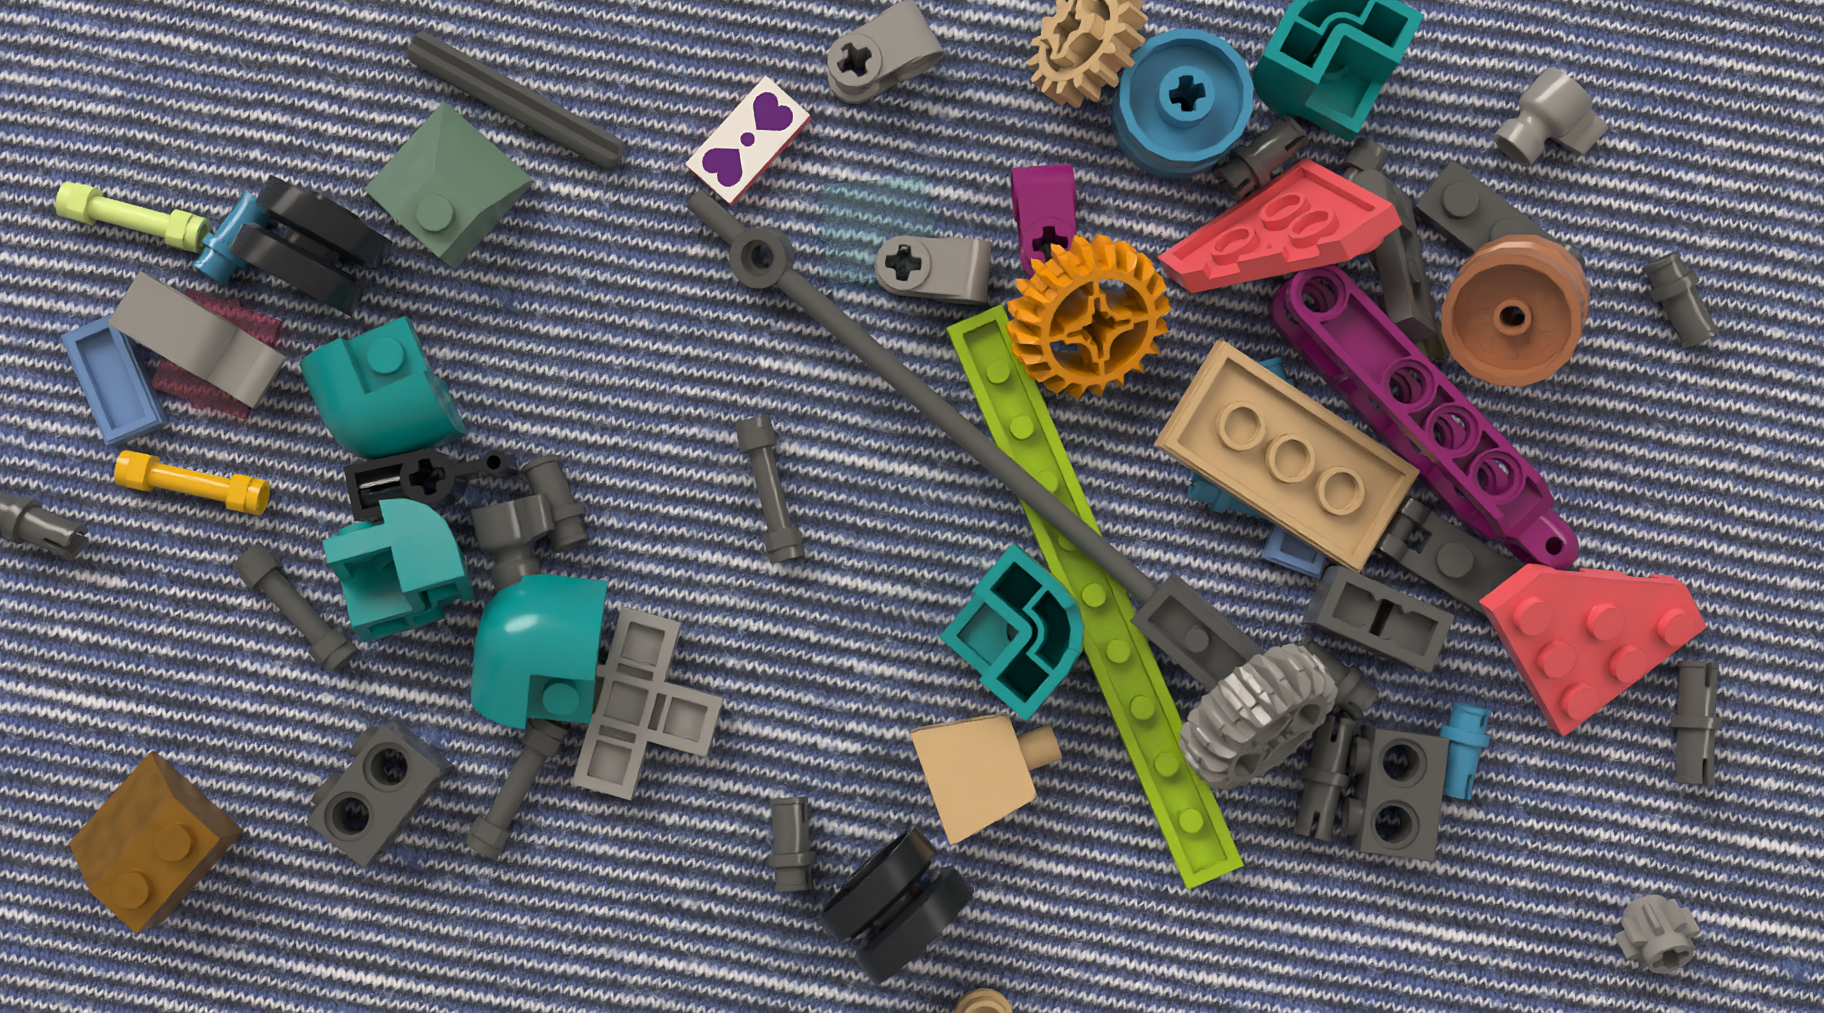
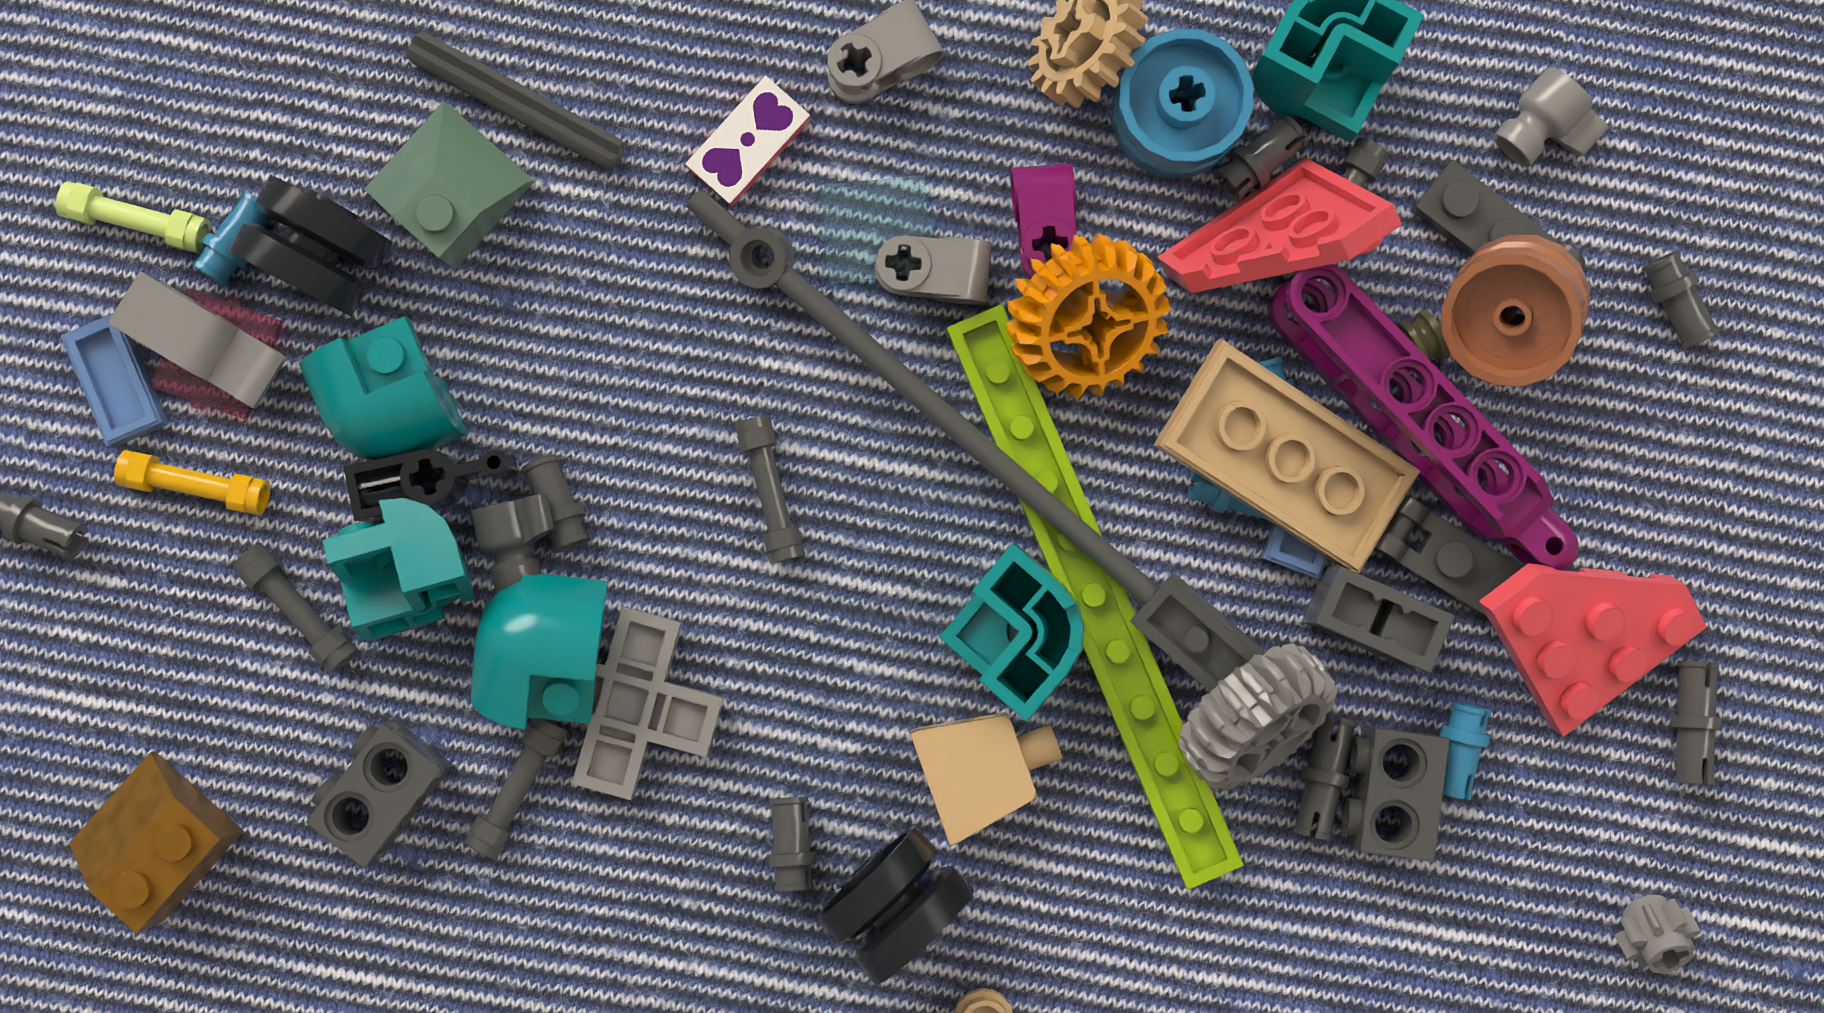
dark grey pin [1296,633,1380,721] -> none
dark grey plate [1353,169,1439,343] -> none

